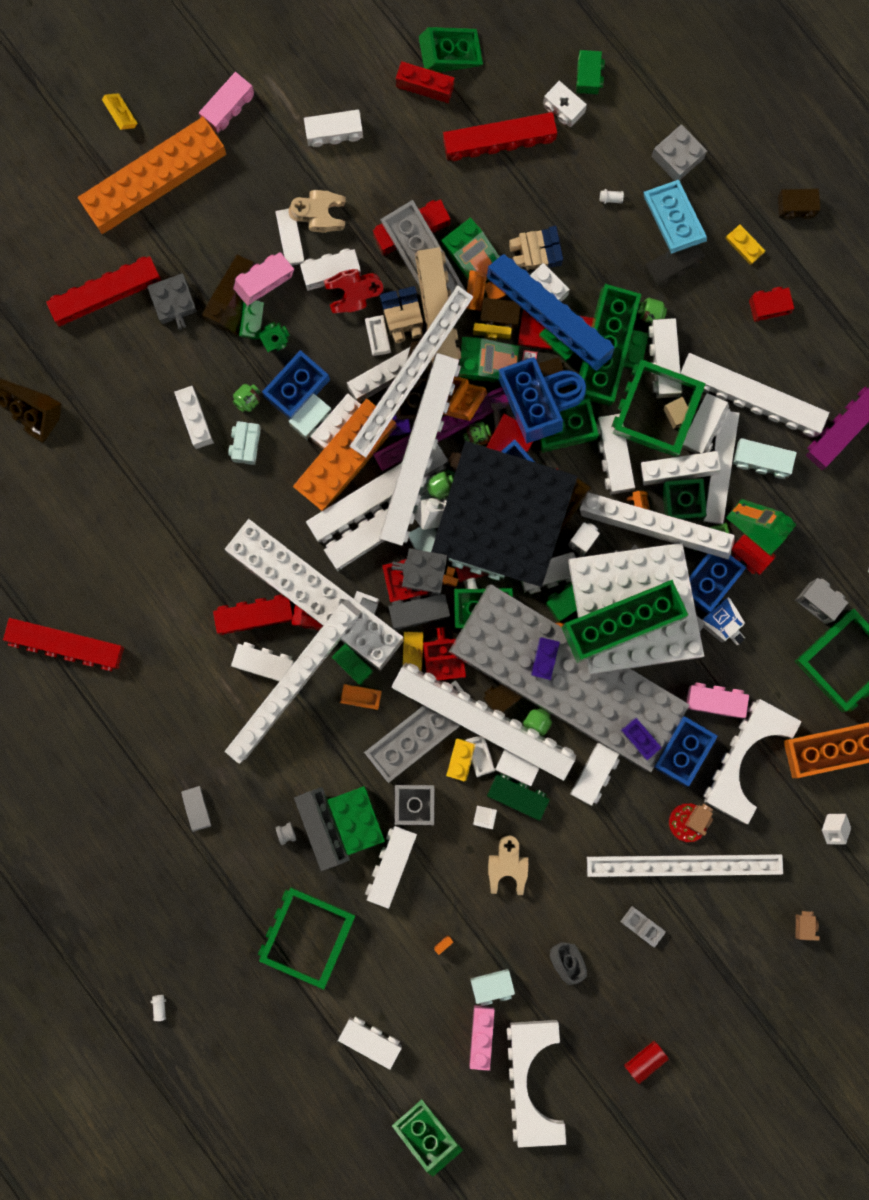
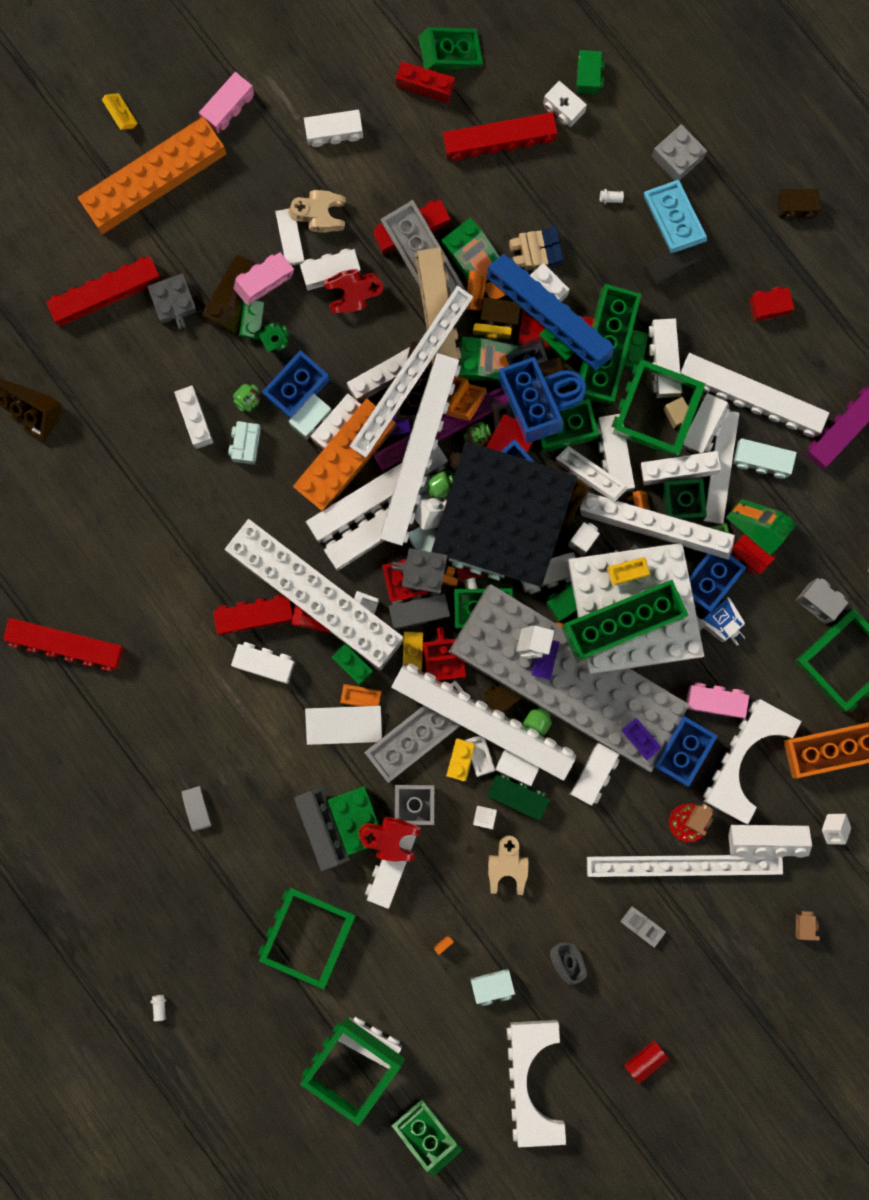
white brick [224,600,362,764] -> none
light grey wheel [276,822,296,845] -> none
white tile [365,315,391,356] -> none
tan hips [380,286,423,343] -> none
bright pink brick [469,1005,494,1070] -> none
bright green head [637,298,667,324] -> none
yellow plate [725,224,765,265] -> none
none -> green window [300,1017,405,1126]
none -> white sticker [305,706,382,745]
none -> red piece [358,817,420,862]
none -> black slope [506,336,549,365]
none -> white brick [516,626,554,659]
none -> white plate [556,446,627,502]
none -> yellow plate [607,557,651,587]
none -> white brick [728,825,812,858]

